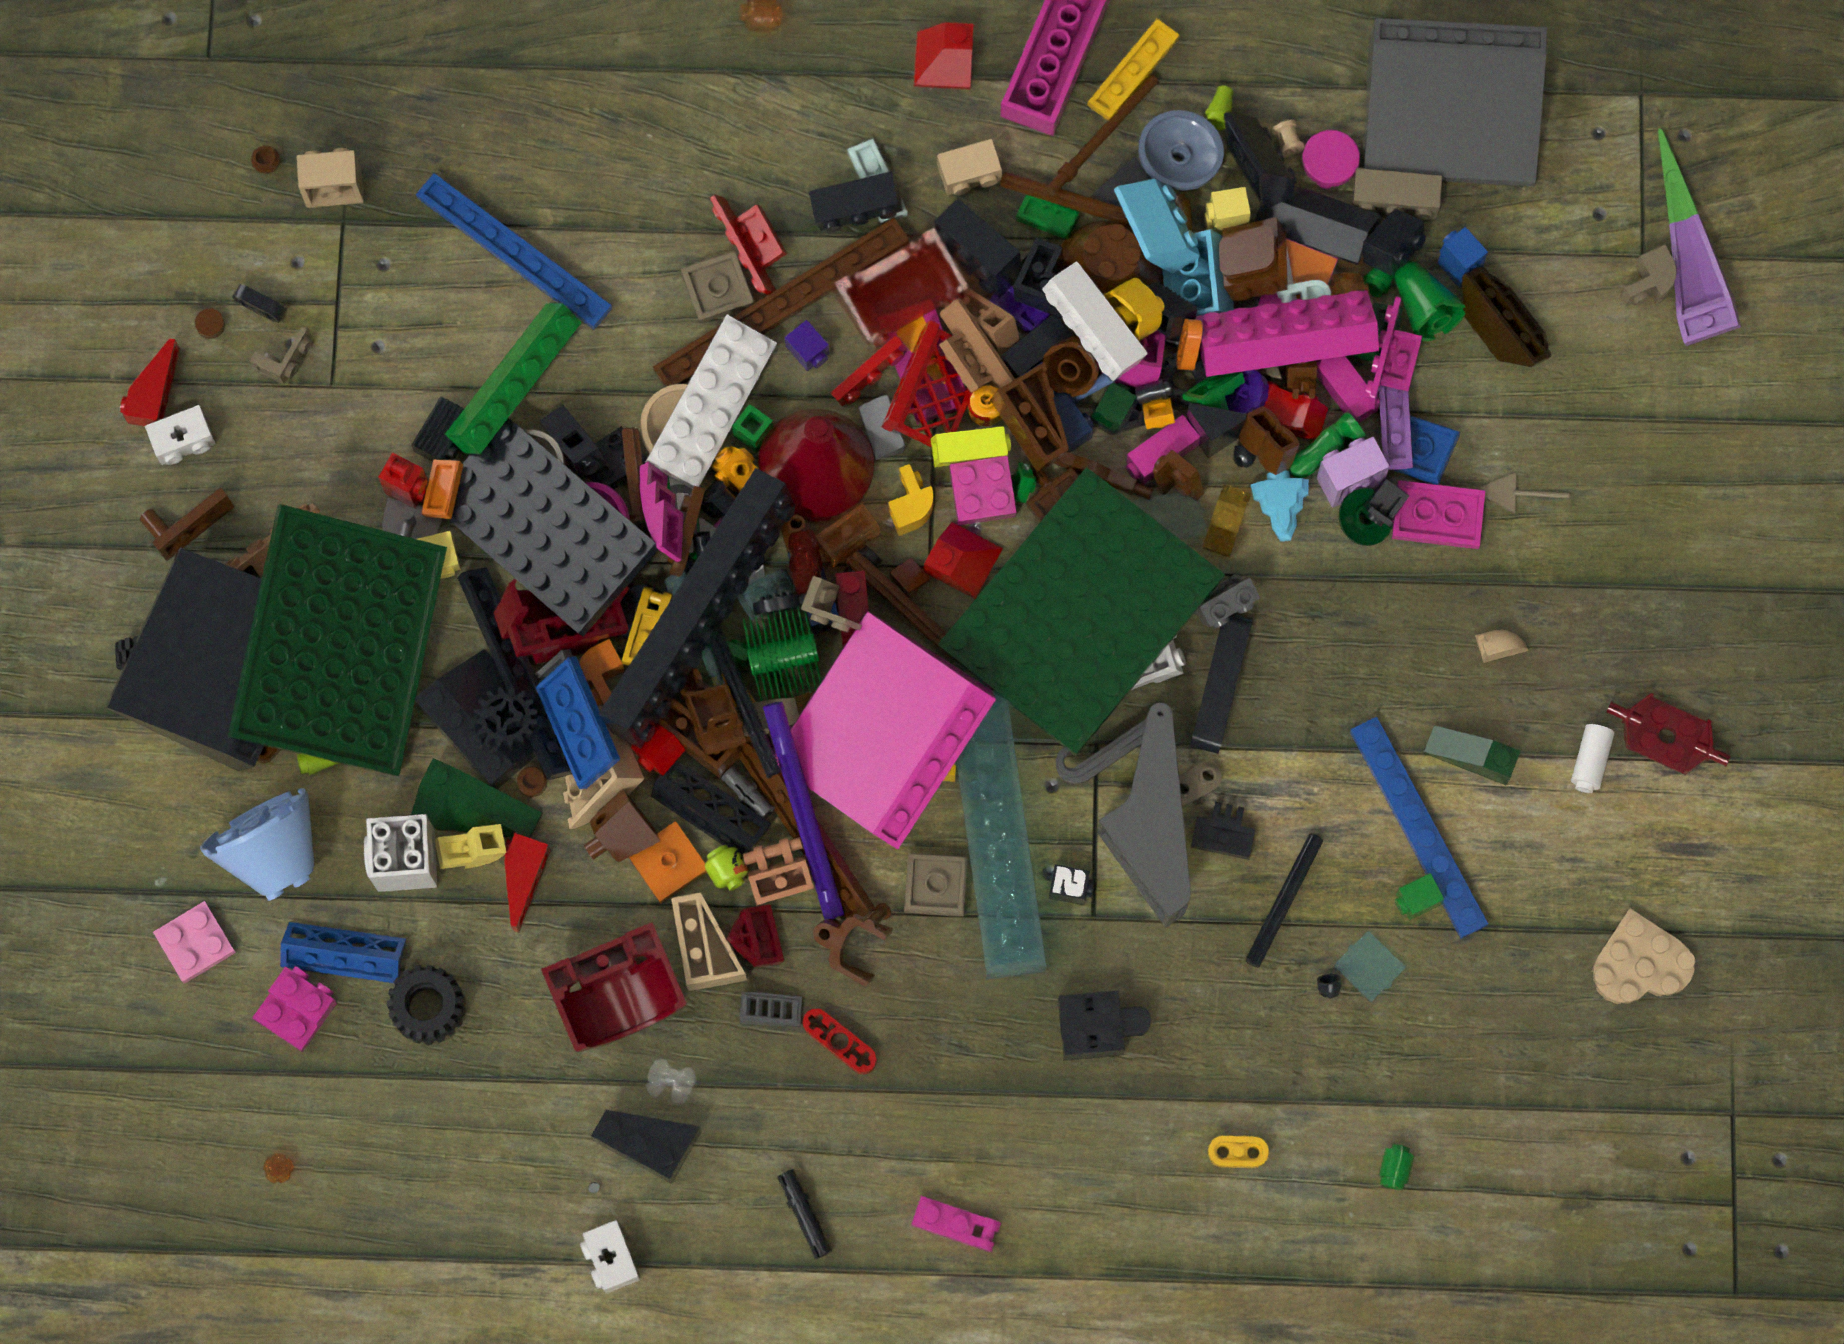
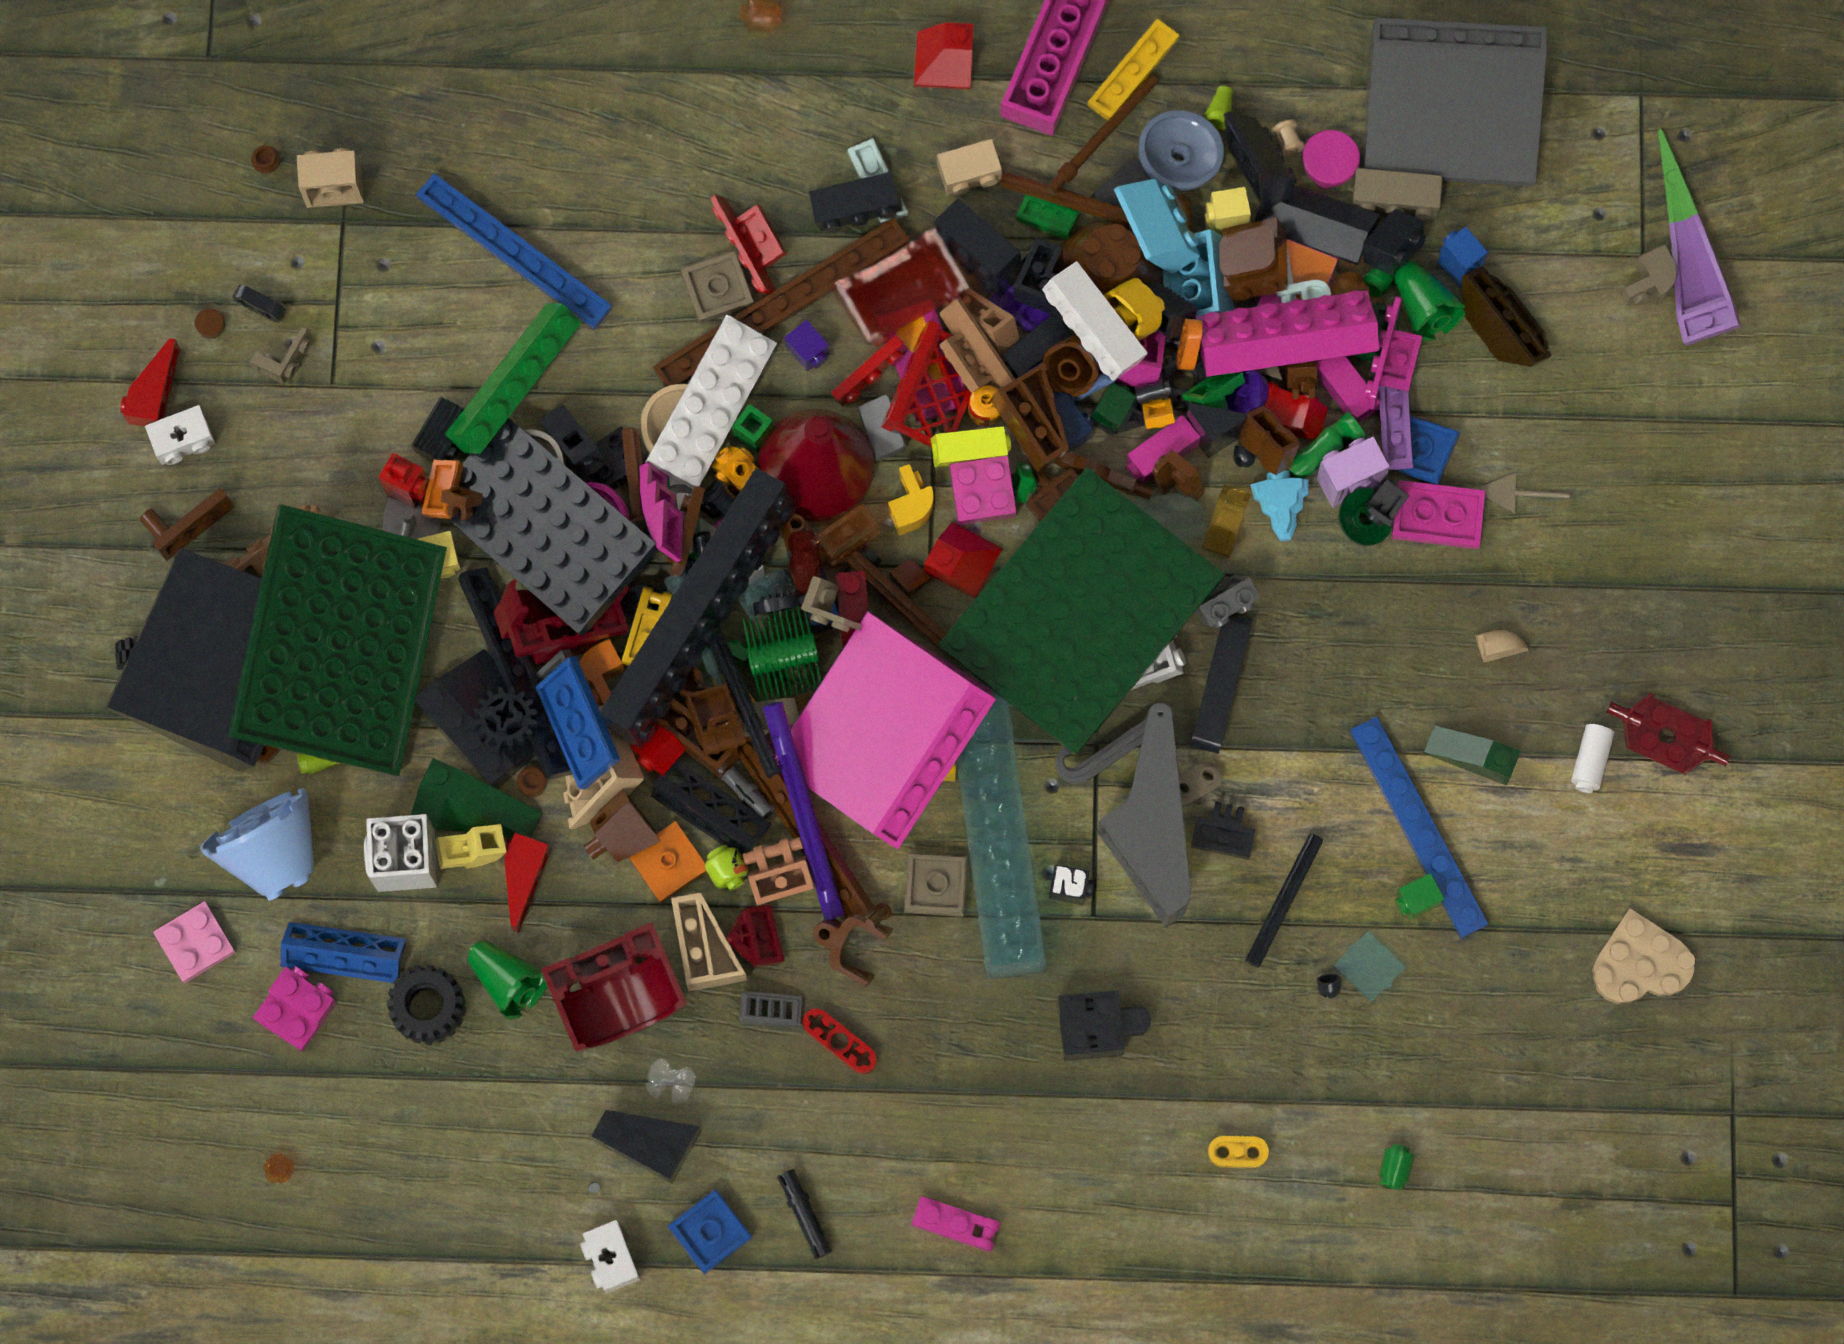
none -> reddish brown tile [441,486,483,520]
none -> green cone [467,940,548,1020]
none -> blue plate [668,1189,753,1275]

